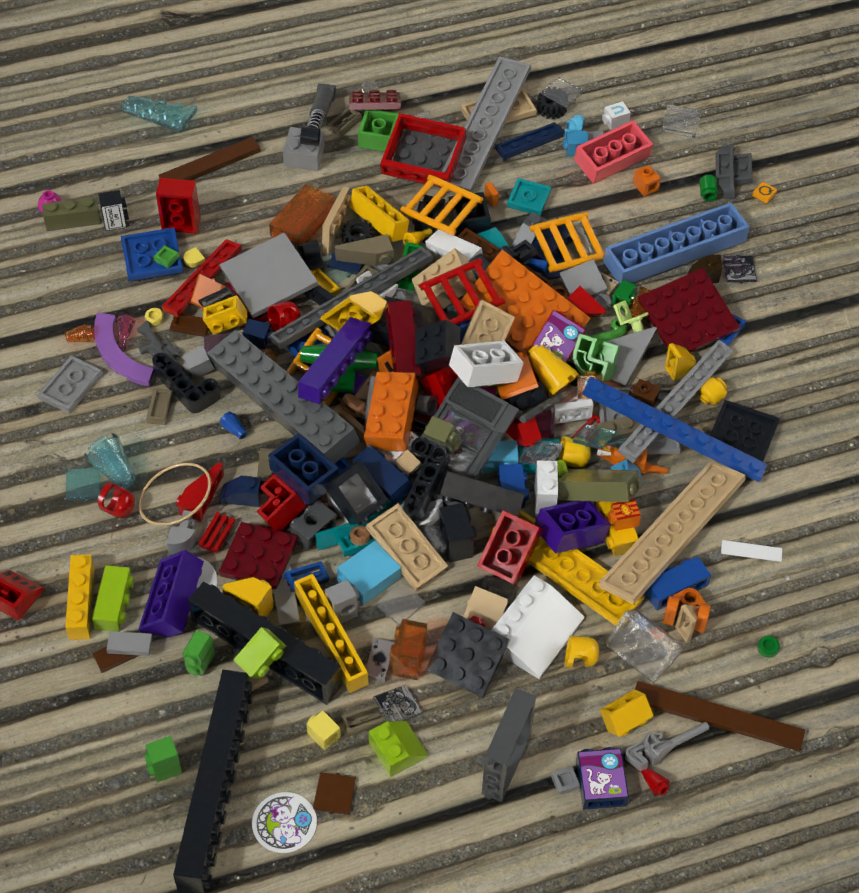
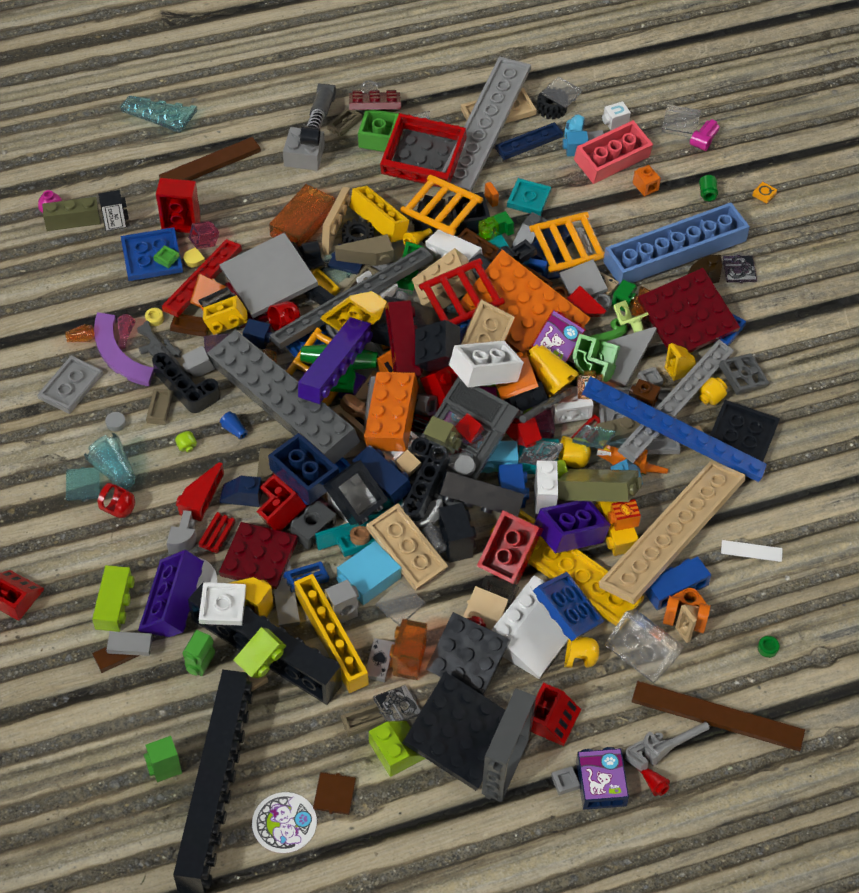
yellow brick [65,554,95,640] -> none
tan piece [138,463,211,526] -> none
light yellow brick [307,711,341,751] -> none
yellow brick [599,689,653,737] -> none
dark grey plate [716,144,753,199] -> none
none -> light grey tile [105,412,126,431]
none -> lime piece [175,431,197,453]
none -> clear pink brick [188,221,220,249]
none -> white plate [199,582,246,626]
none -> black plate [402,671,505,791]
none -> red slope [455,413,484,444]
none -> light grey tile [455,455,476,477]
none -> leg [479,211,514,241]
none -> red slope [532,682,581,746]
none -> blue plate [533,572,605,642]
none -> light grey tile [637,367,664,386]
none -> dark pink piece [690,119,720,151]
none -> dark grey piece [718,353,769,395]

